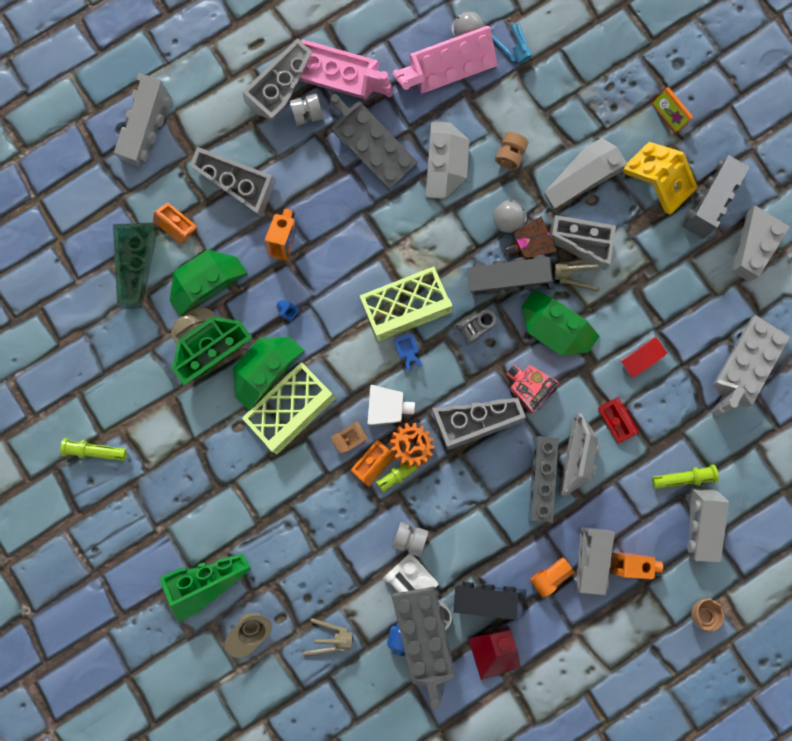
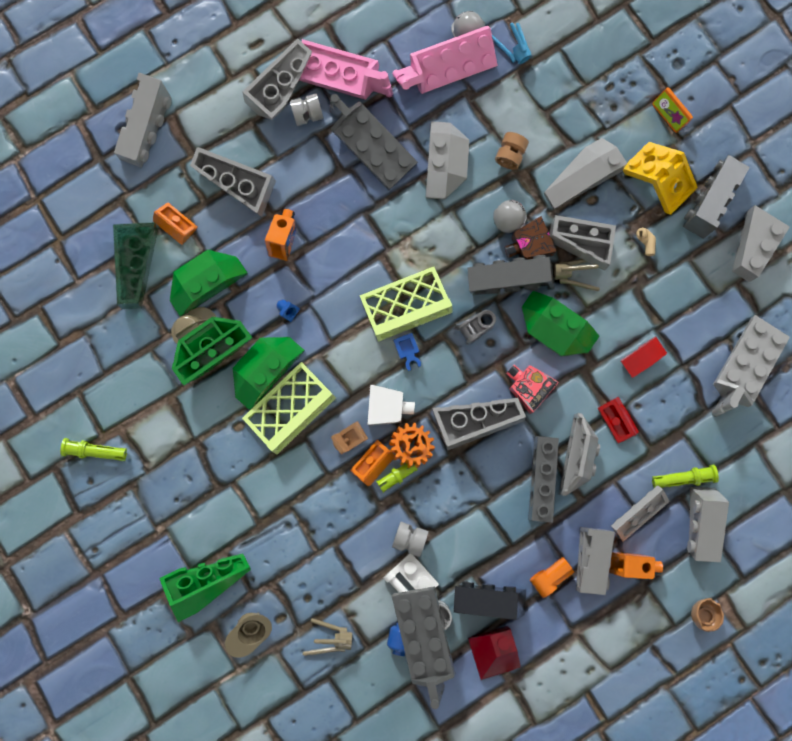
none -> light grey plate [611,485,670,542]
none -> tan arm [636,228,656,256]

